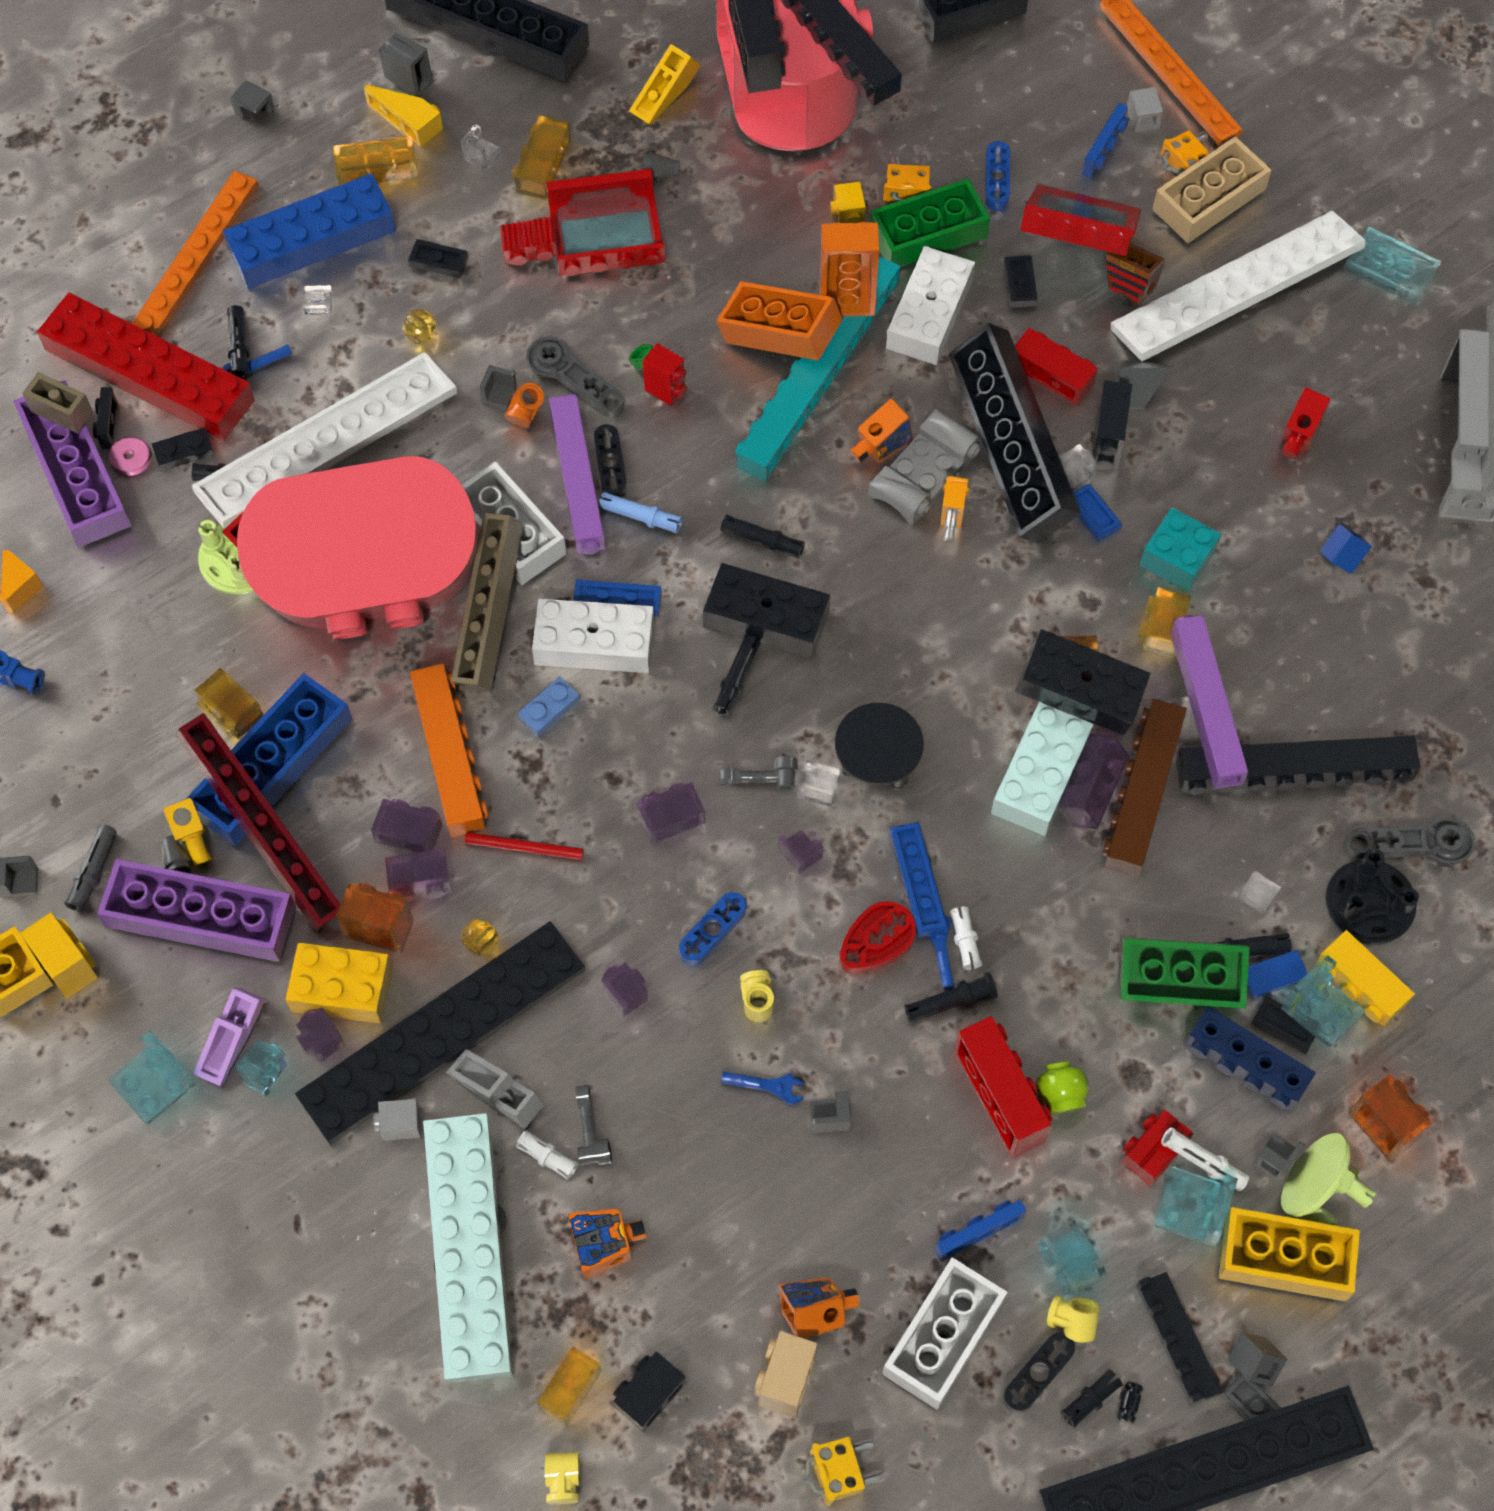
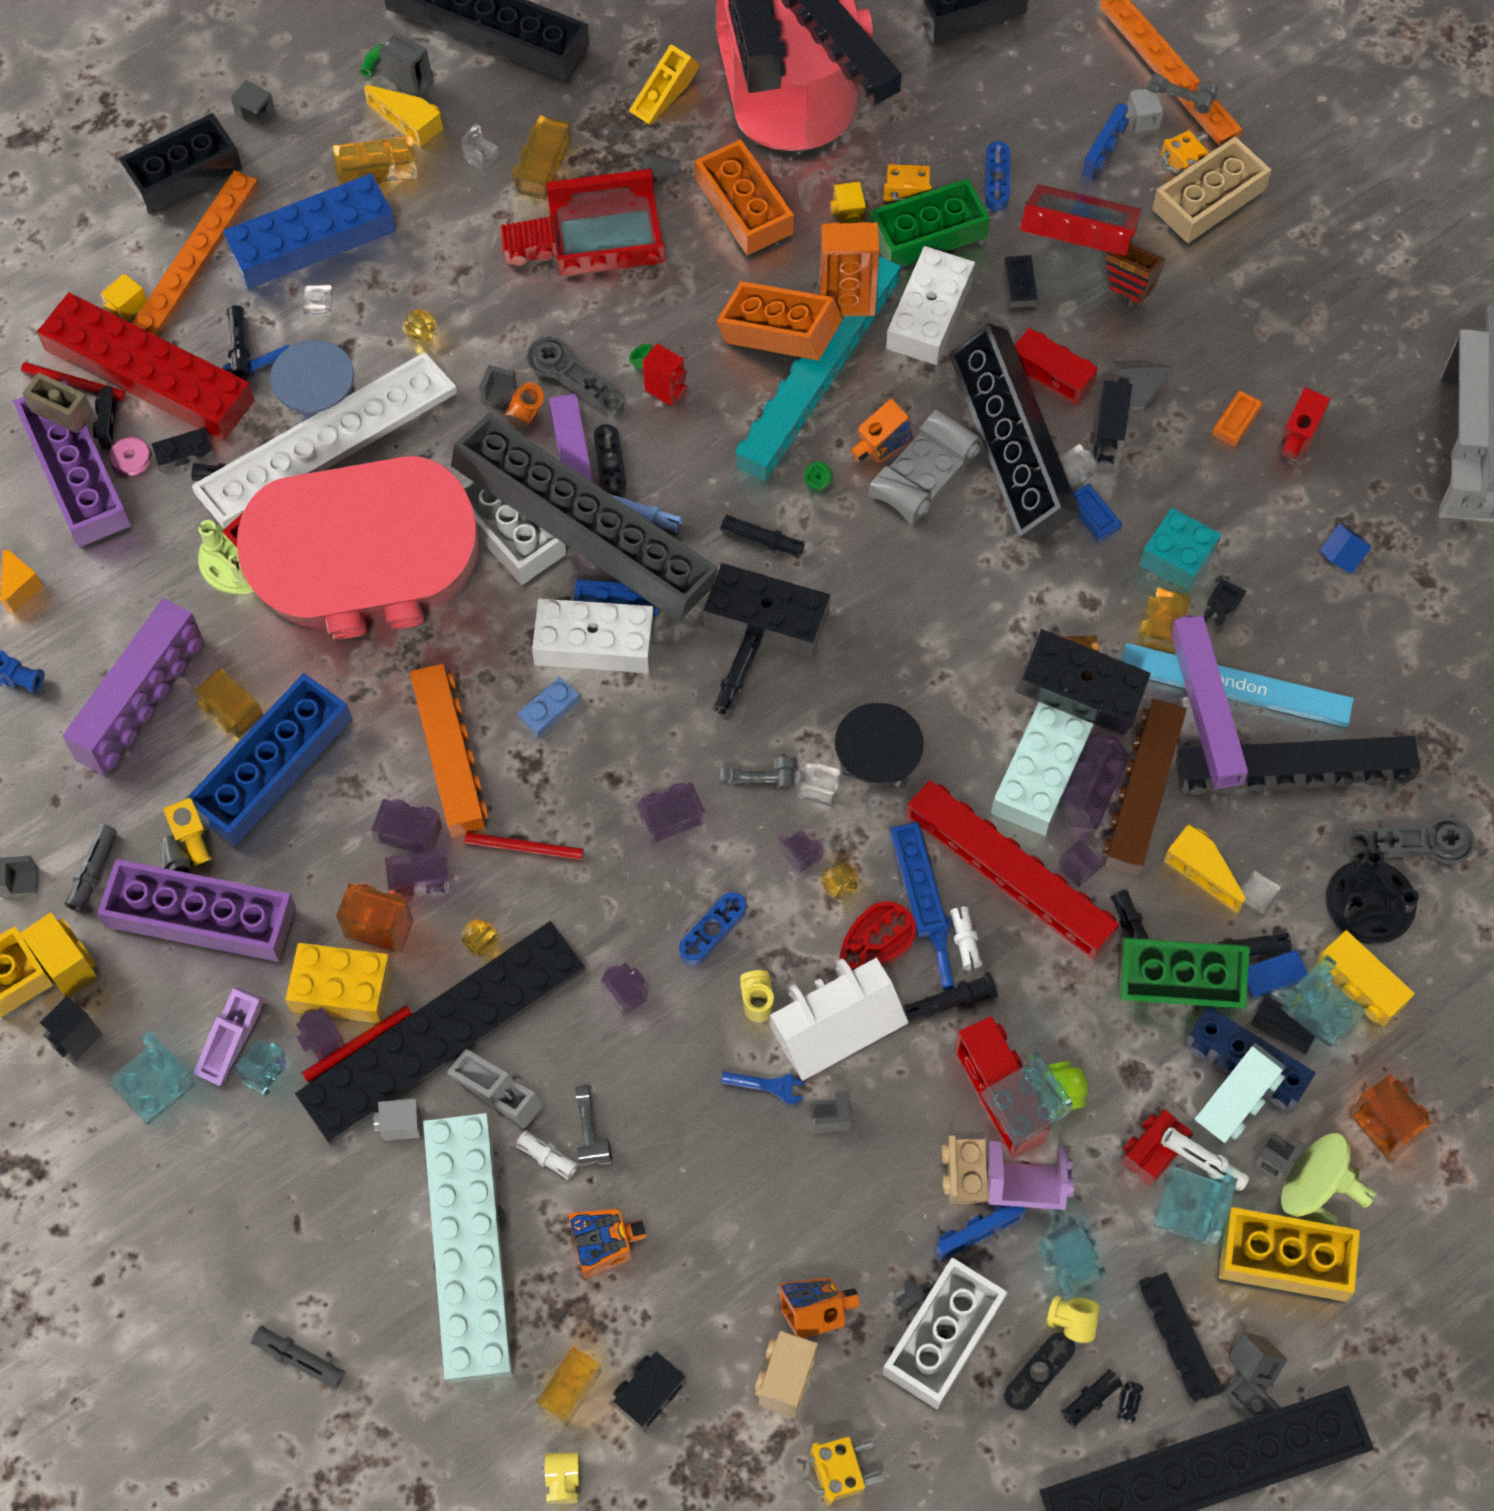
dark red brick [176,713,345,932] -> none
black plate [408,239,468,278] -> none
dark tan brick [451,513,523,692] -> none
light orange piece [940,472,970,542] -> none
white plate [1111,210,1365,361] -> none
clear light blue tile [1343,227,1441,305] -> none
none -> red bar [21,362,126,401]
none -> black brick [39,996,102,1061]
none -> medium lavender brick [62,598,203,776]
none -> yellow brick [100,273,147,321]
none -> black brick [118,113,243,214]
none -> dark grey pin [251,1325,346,1390]
none -> sand blue piece [270,340,354,422]
none -> red bar [301,1005,412,1083]
none -> green arm [360,44,384,77]
none -> dark grey brick [451,413,718,622]
none -> orange brick [695,139,794,256]
none -> white piece [770,958,908,1081]
none -> green tile [804,462,833,491]
none -> clear yellow piece [821,862,859,900]
none -> dark grey piece [892,1282,931,1313]
none -> red brick [906,780,1119,961]
none -> tan bracket [941,1135,988,1204]
none -> clear light blue bracket [982,1051,1073,1146]
none -> lavender panel [987,1141,1074,1210]
none -> clear purple panel [1058,834,1103,888]
none -> black pin [1110,890,1149,939]
none -> medium azure tile [1122,643,1354,728]
none -> dark grey brick [1147,74,1218,114]
none -> yellow slope [1164,824,1246,914]
none -> light aqua brick [1195,1043,1286,1143]
none -> black plate [1204,578,1247,631]
none -> orange tile [1211,390,1263,447]

